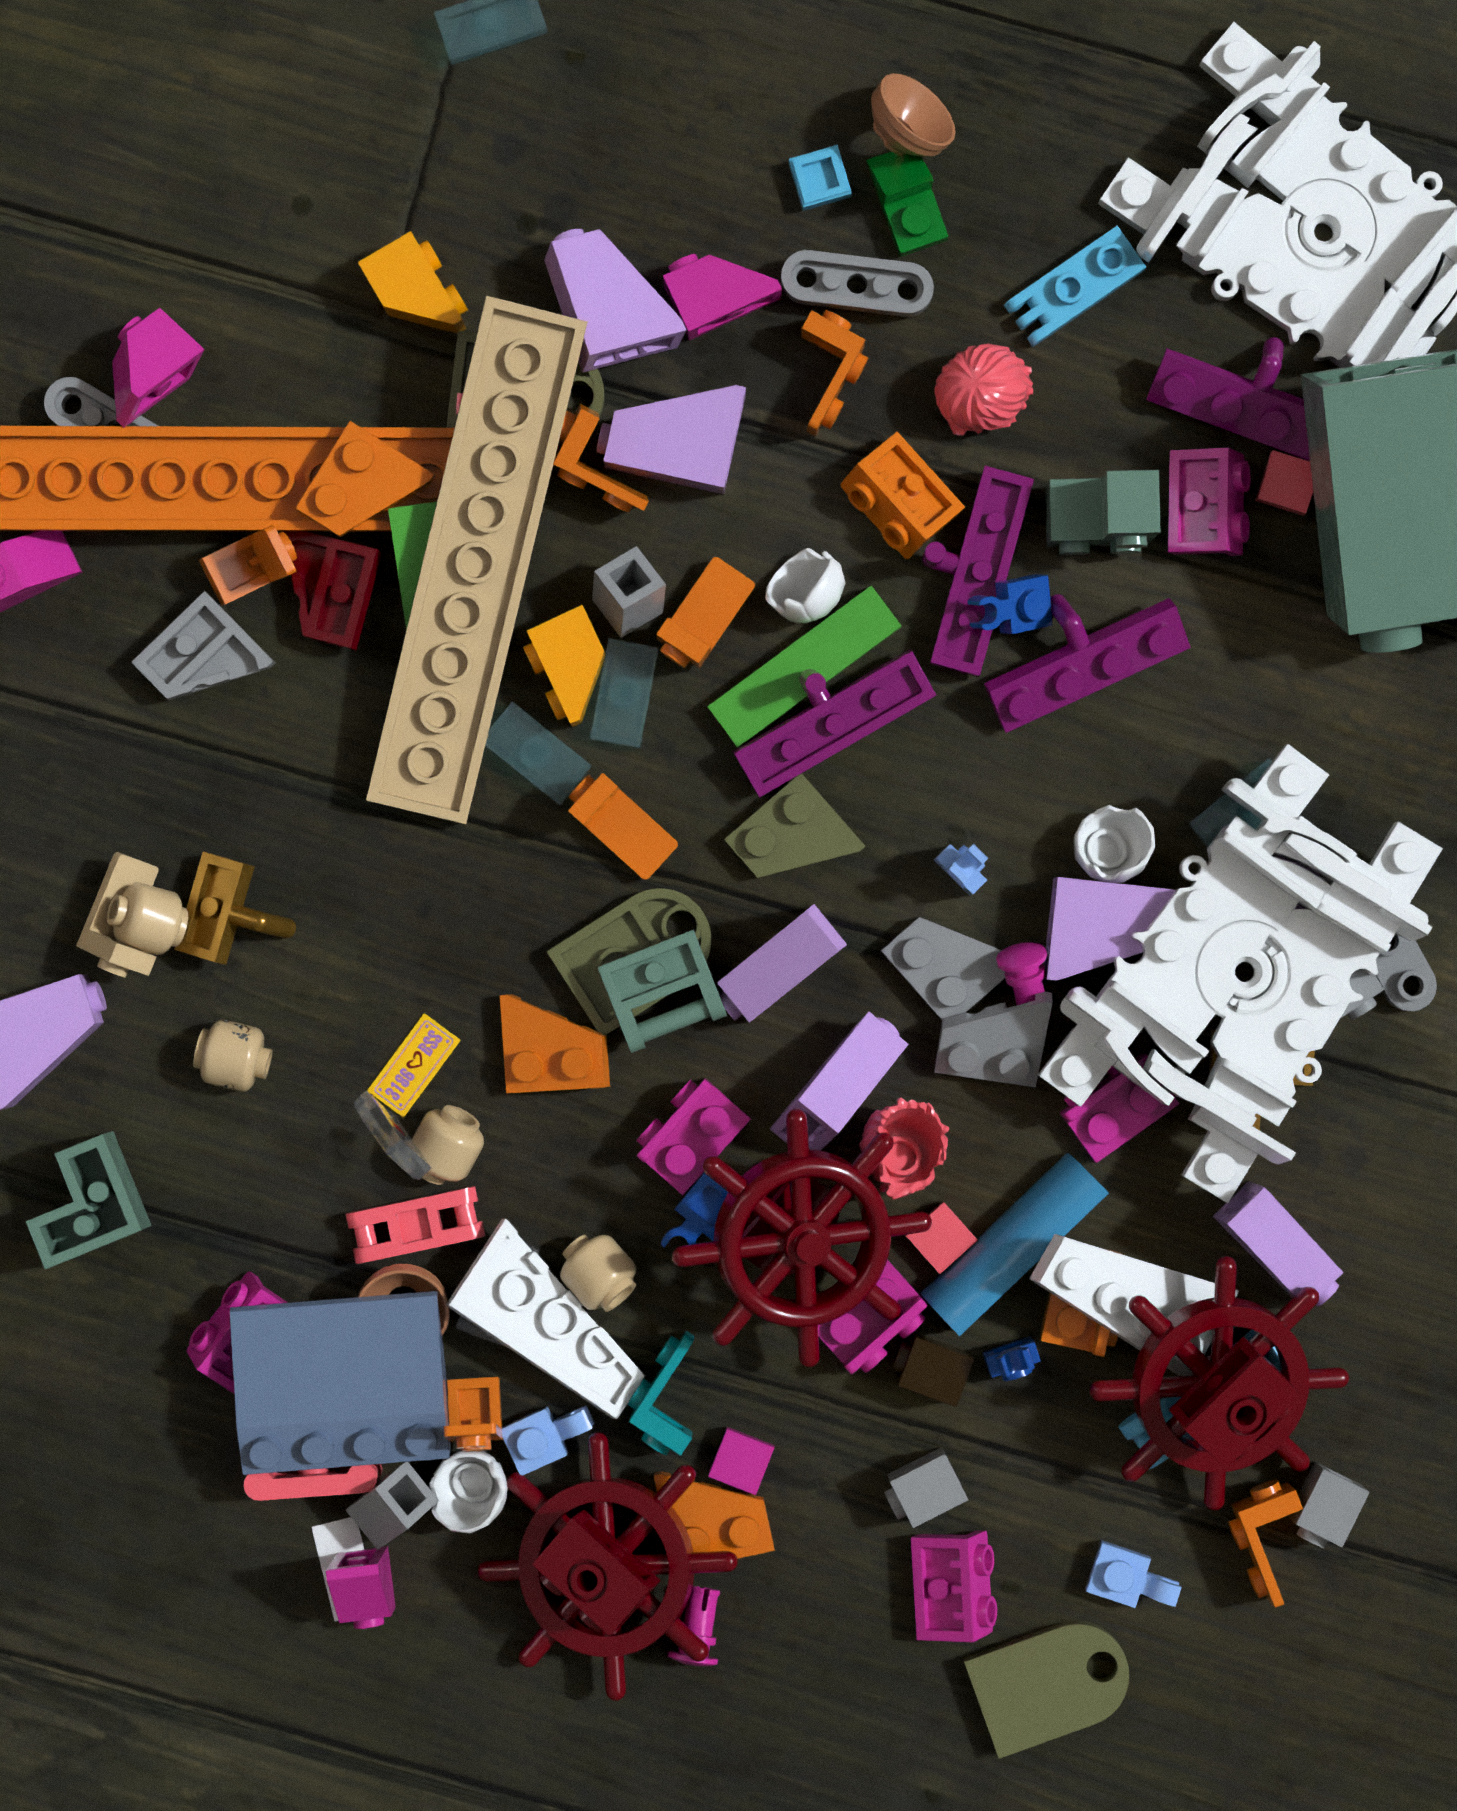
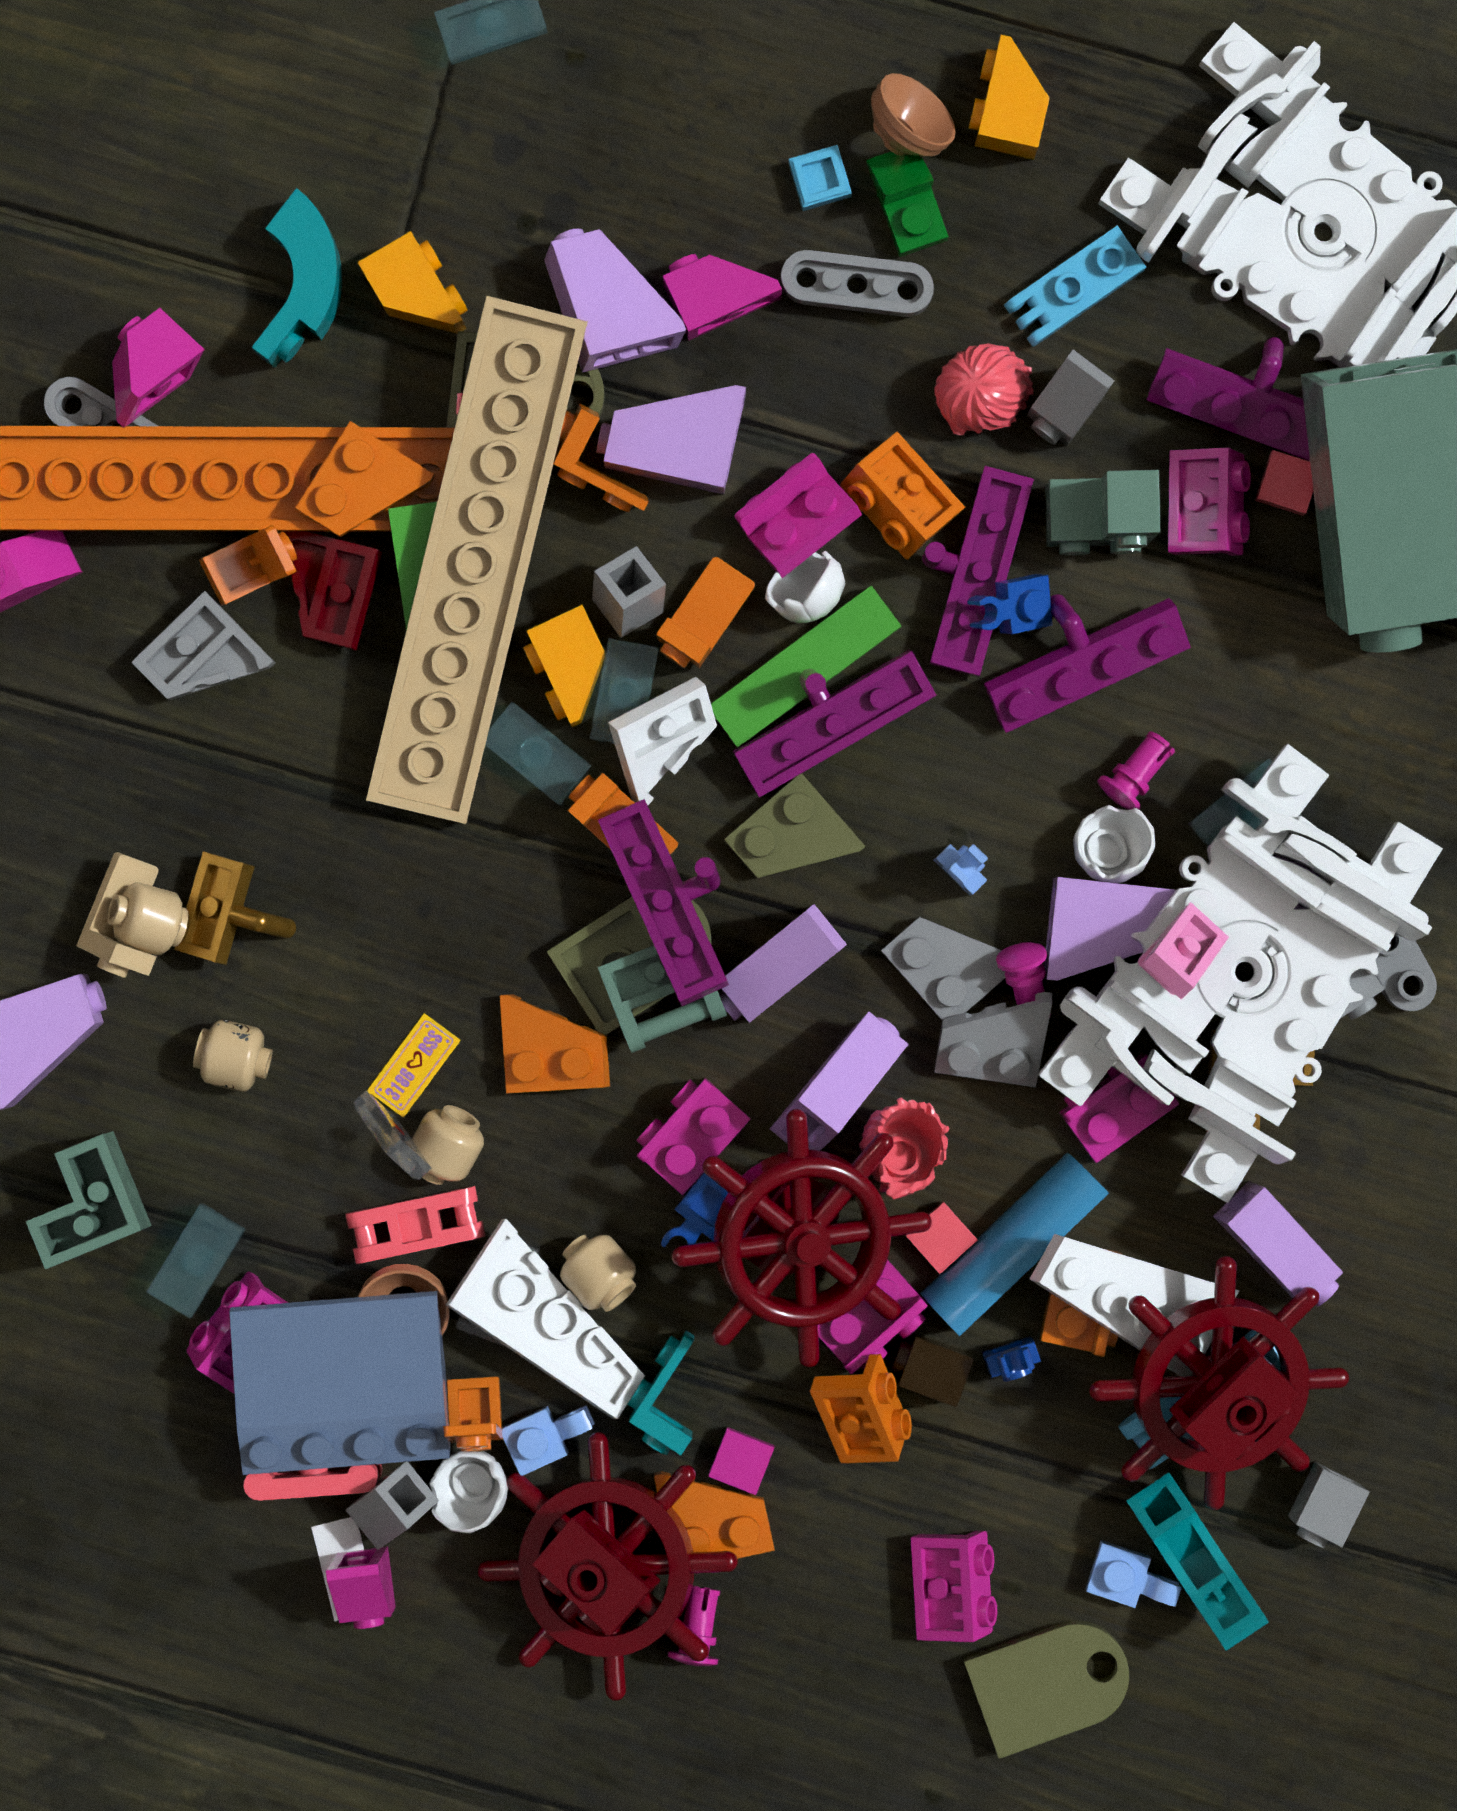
orange bracket [801,310,869,437] -> none
light grey brick [884,1447,968,1528] -> none
orange bracket [1228,1480,1303,1608] -> none
none -> clear light blue plate [147,1203,246,1319]
none -> teal arch [252,188,342,368]
none -> magenta plate [598,799,729,1006]
none -> white wing [608,677,717,805]
none -> dark pink bracket [735,453,862,578]
none -> orange bracket [810,1354,912,1463]
none -> light orange slope [968,35,1049,160]
none -> light grey slope [1027,350,1115,446]
none -> dark pink pin [1097,731,1175,810]
none -> teal arch [1127,1473,1269,1651]
none -> bright pink slope [1138,902,1229,999]

